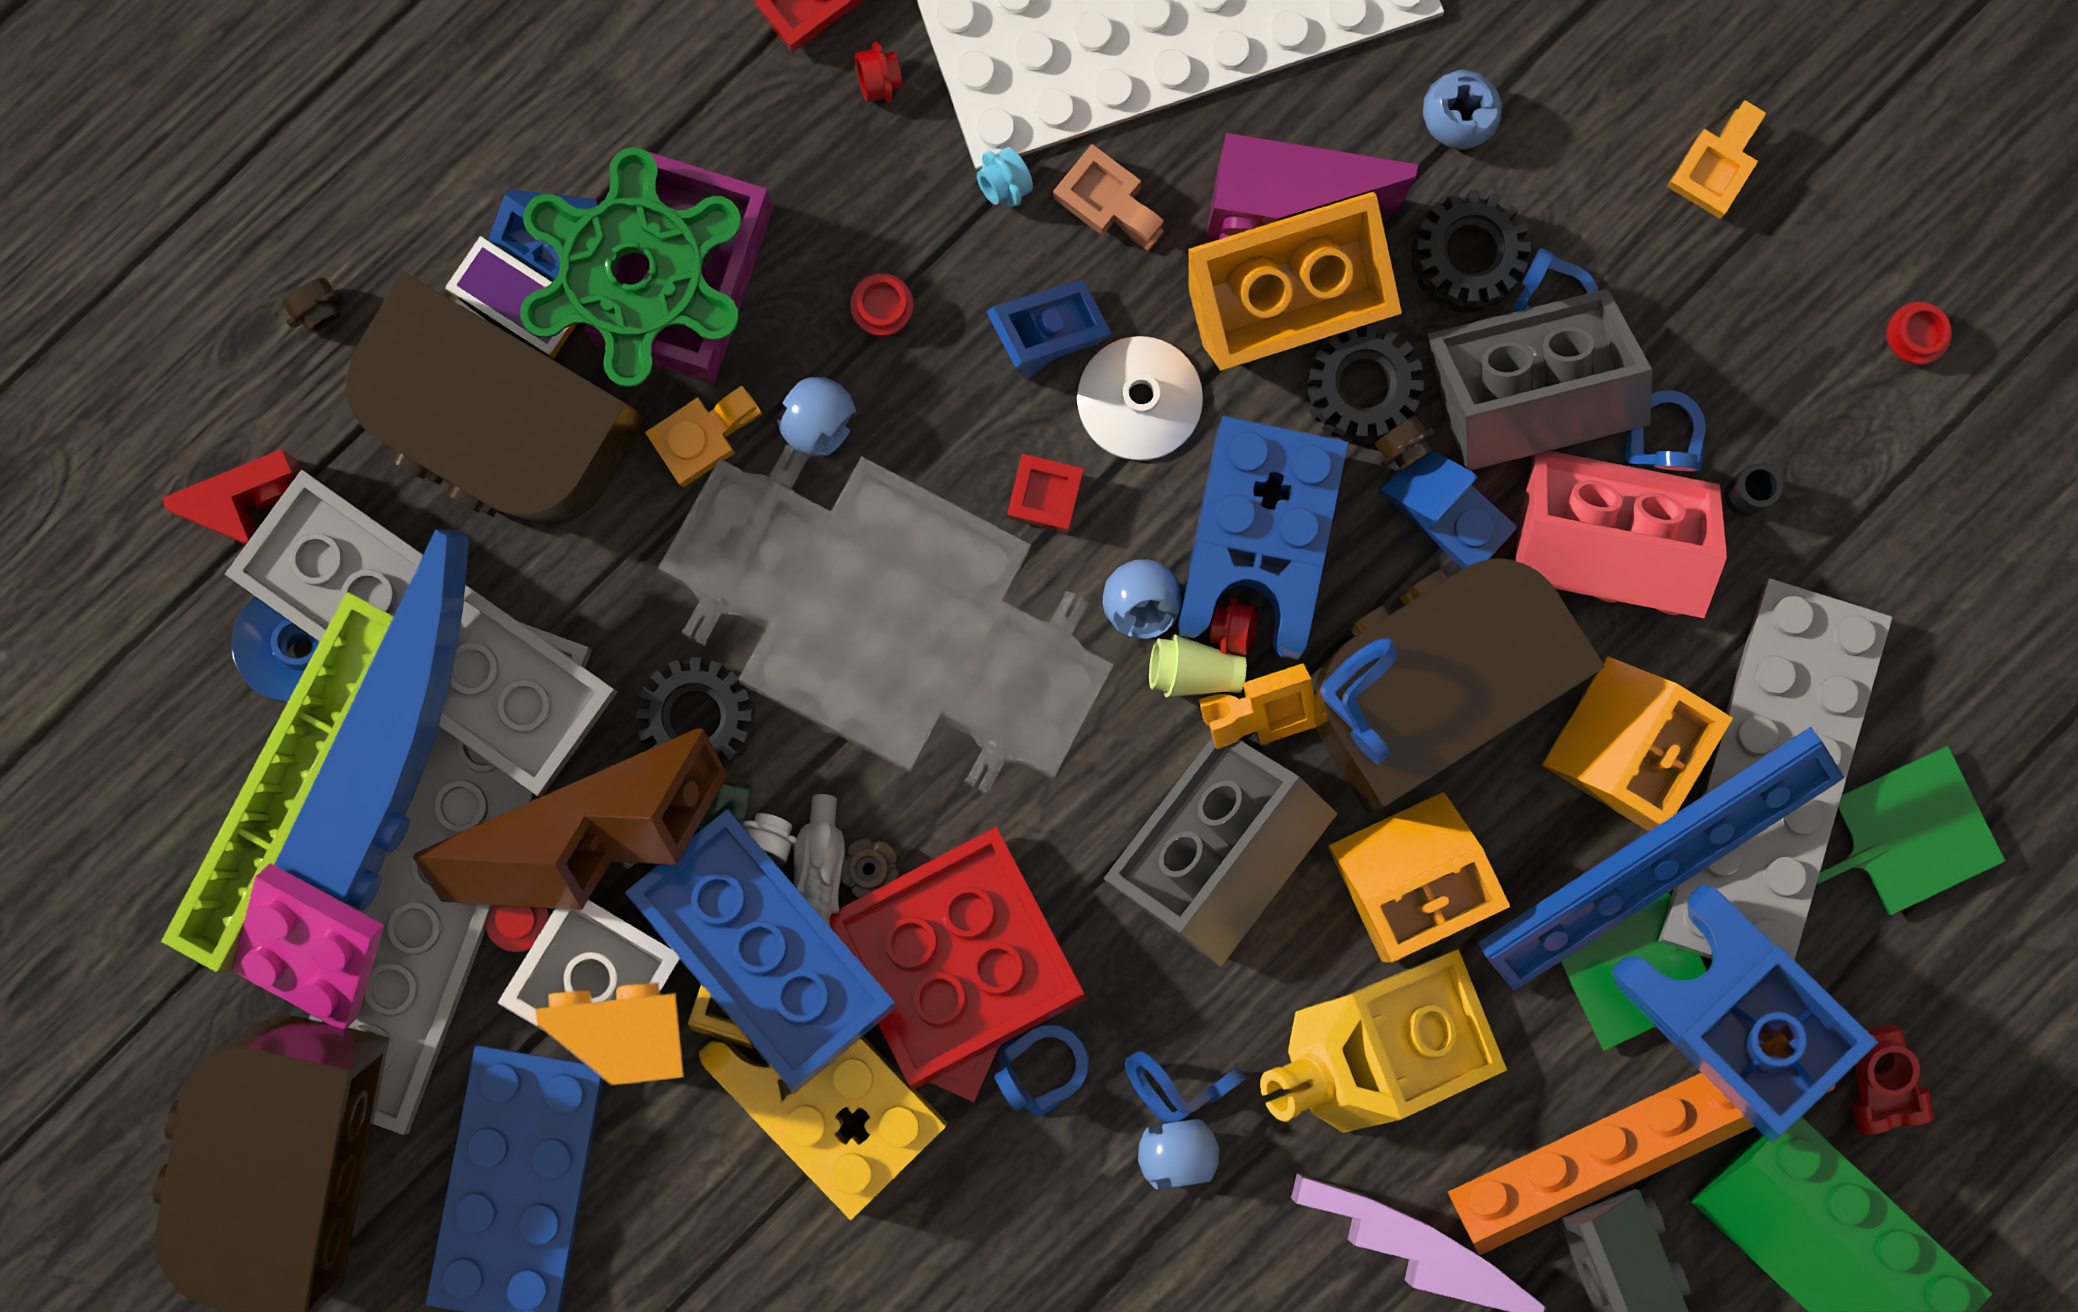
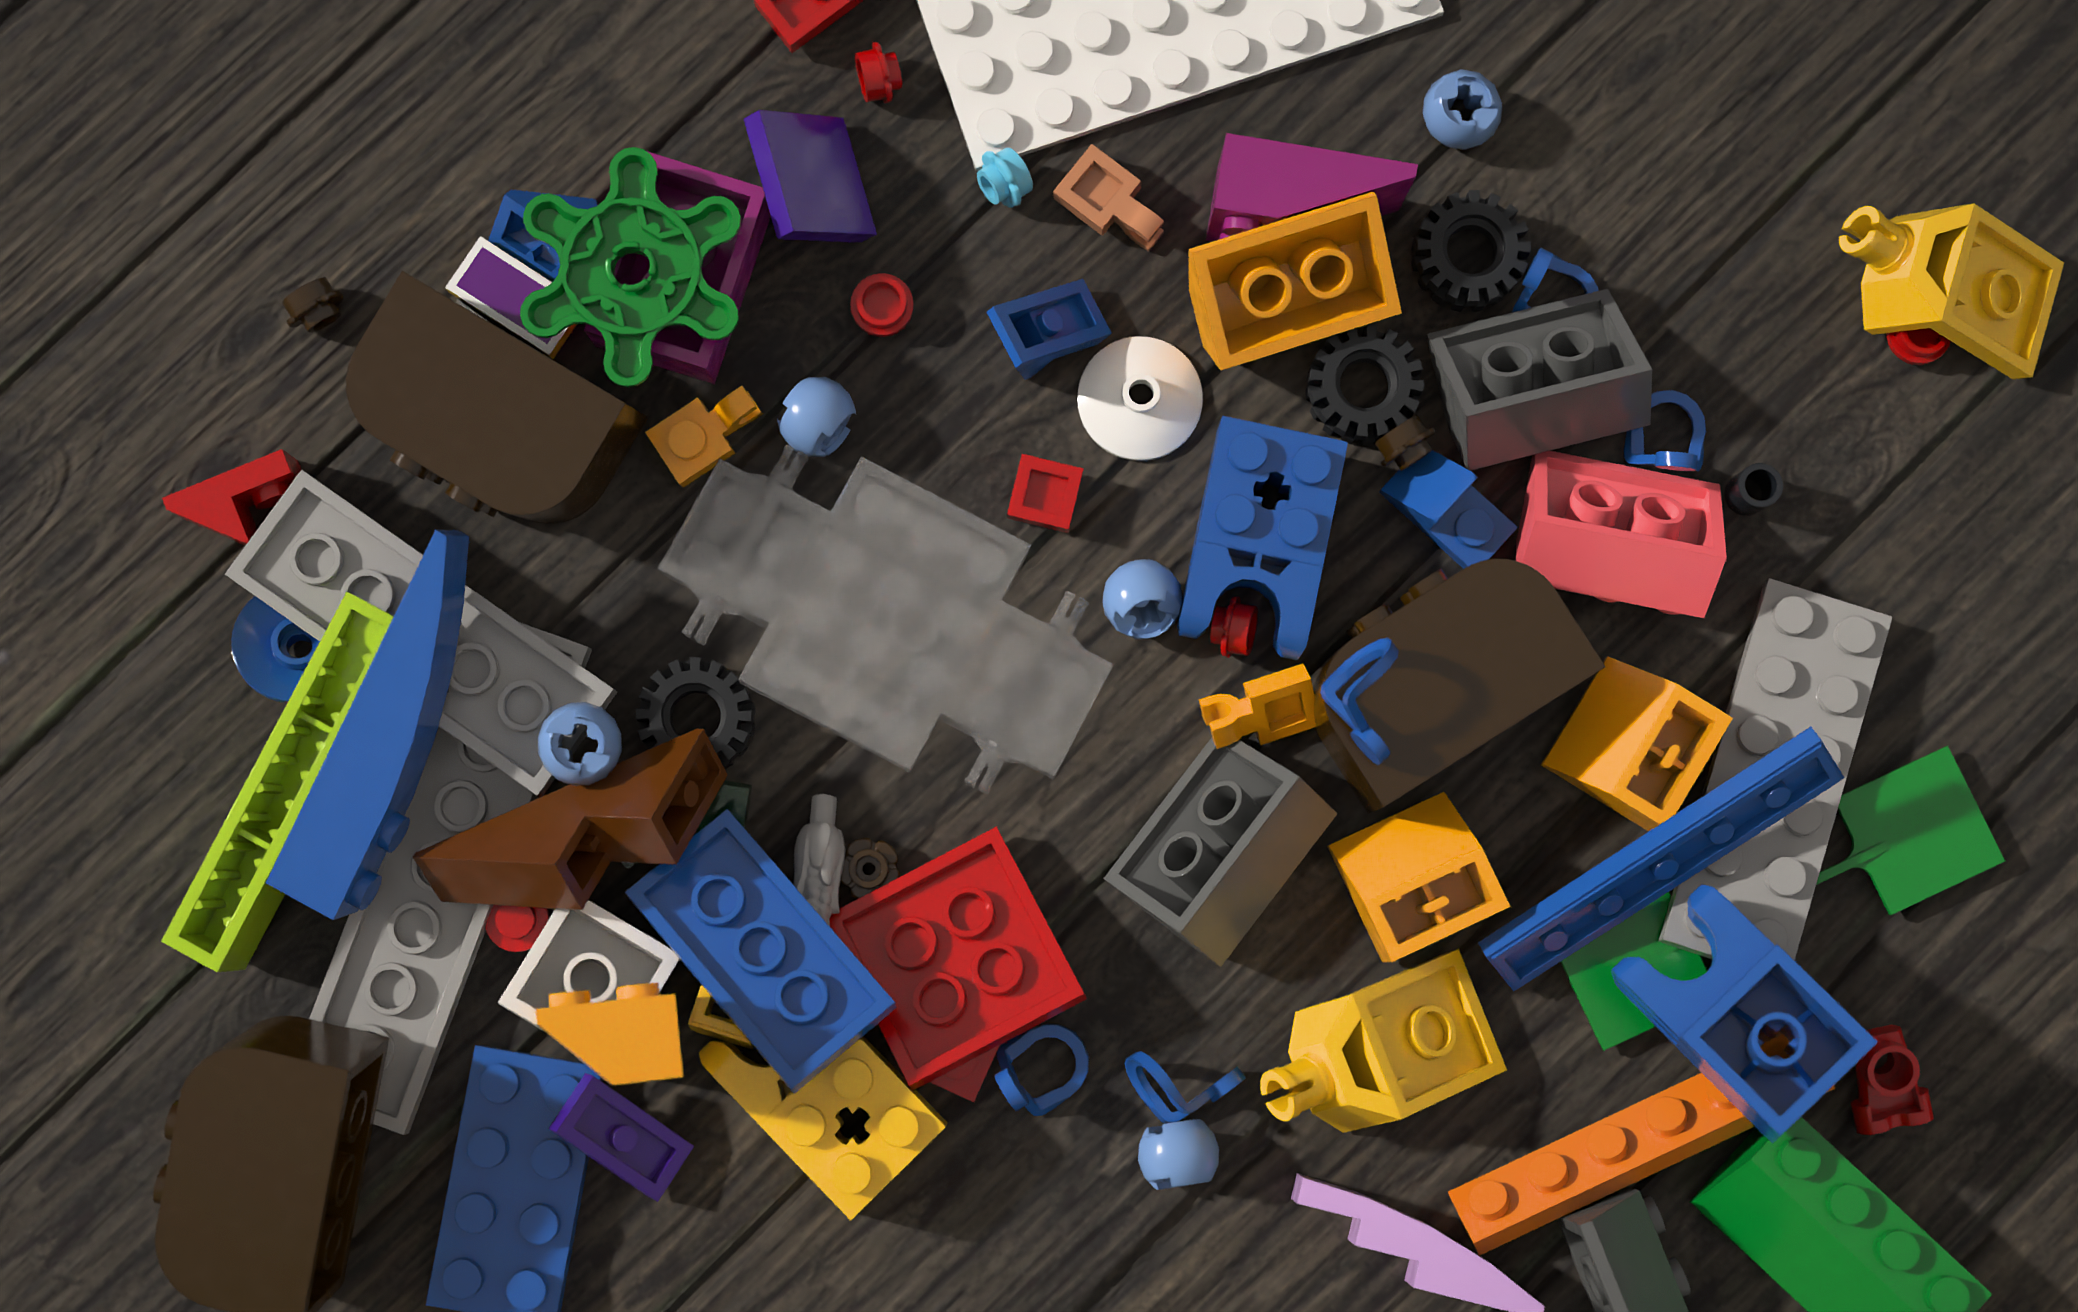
dark pink plate [232,863,384,1029] -> none
white plate [740,813,797,867] -> none
yellowish green cone [1149,634,1246,697] -> none
light orange plate [1667,100,1766,219] -> none
none -> medium blue piece [538,702,622,786]
none -> dark purple plate [548,1073,694,1202]
none -> dark purple tile [744,110,877,242]
none -> yellow plate [1839,203,2064,379]

